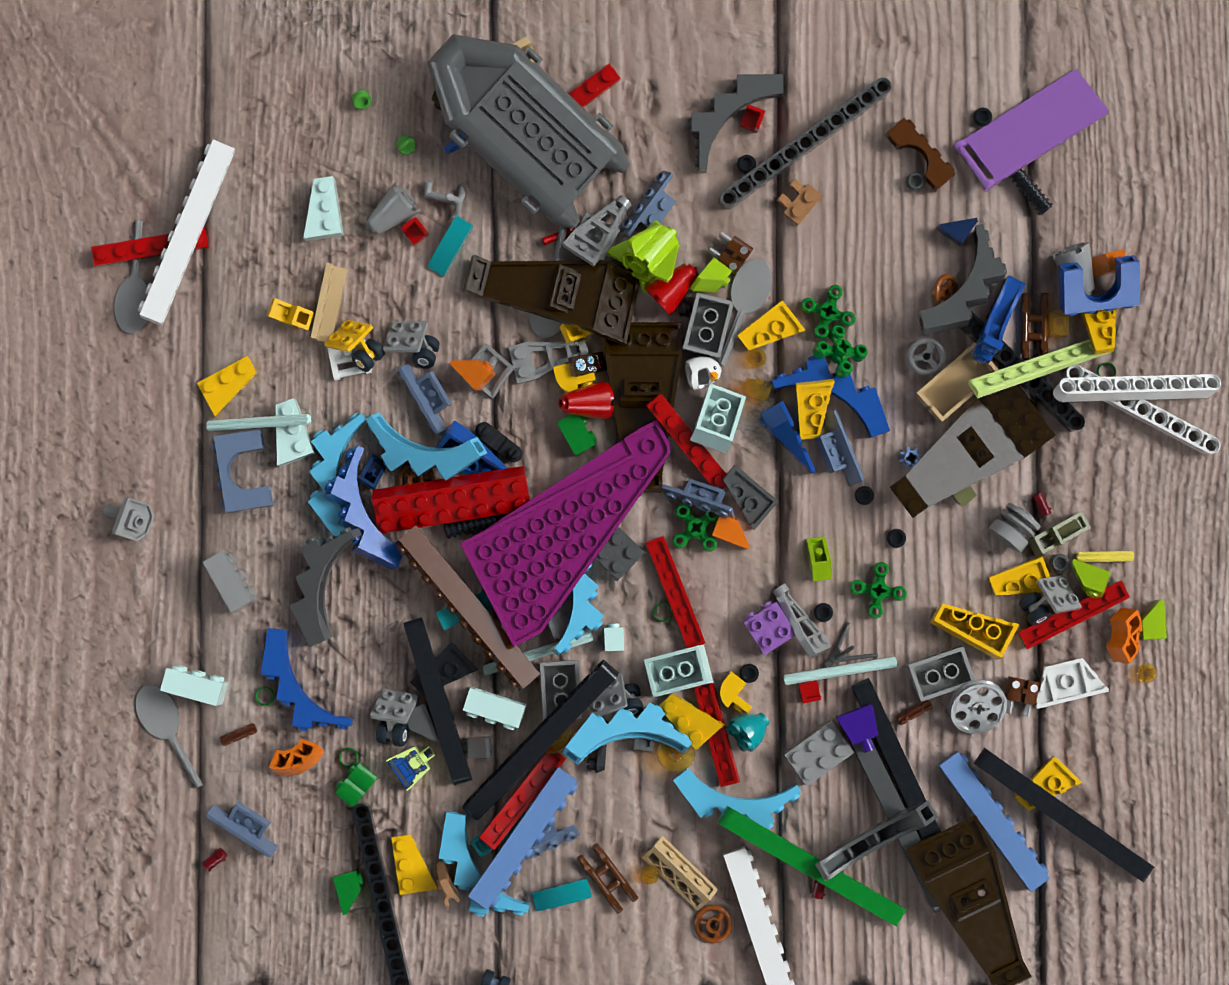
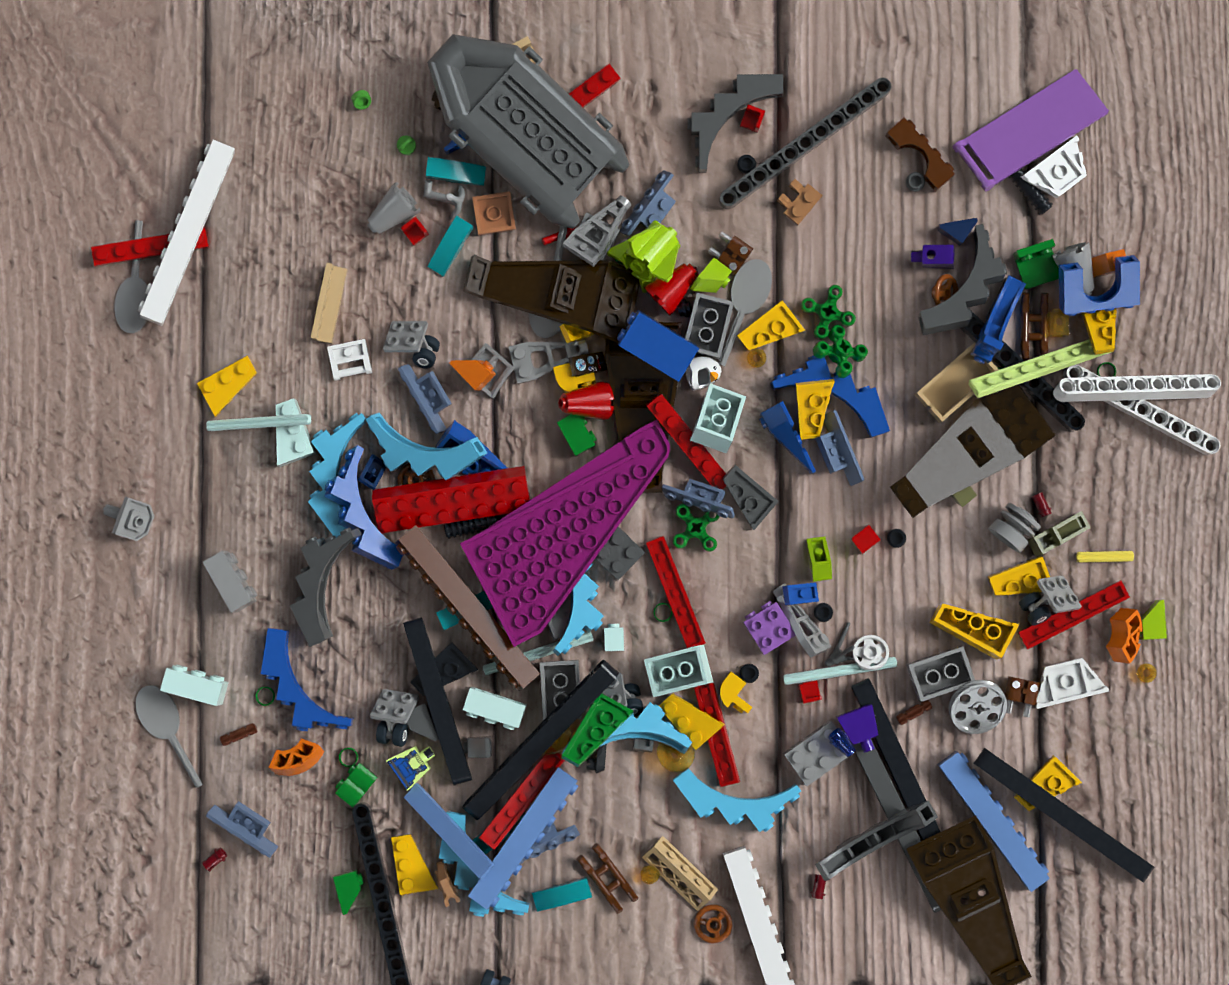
sand blue arch [212,429,274,513] -> none
yellow brick [266,298,315,330] -> none
light aqua wedge [303,176,344,242] -> none
yellow plate [324,320,385,372] -> none
black piece [475,422,523,462] -> none
orange slope [711,516,749,549] -> none
green beam [717,806,906,927] -> none
teal piece [726,712,770,752] -> none
clear yellow brick [742,377,773,404] -> none
green gear [849,562,907,619] -> none
black plate [855,486,874,505] -> none
light blue gear [899,447,923,469] -> none
light grey piece [907,337,946,376] -> none
black plate [973,107,992,127] -> none
dark grey plate [1049,554,1069,573] -> none
lime slope [1072,559,1111,598] -> none
none -> medium blue tile [404,783,495,879]
none -> teal slope [426,157,486,186]
none -> nougat plate [472,191,516,236]
none -> green wing [561,694,633,767]
none -> blue brick [617,310,699,382]
none -> blue plate [782,582,819,605]
none -> clear blue cone [828,728,856,757]
none -> red panel [851,525,881,554]
none -> white wheel [853,635,889,670]
none -> dark purple torso [911,245,955,269]
none -> green bracket [1013,239,1059,289]
none -> white wing [1021,135,1087,198]

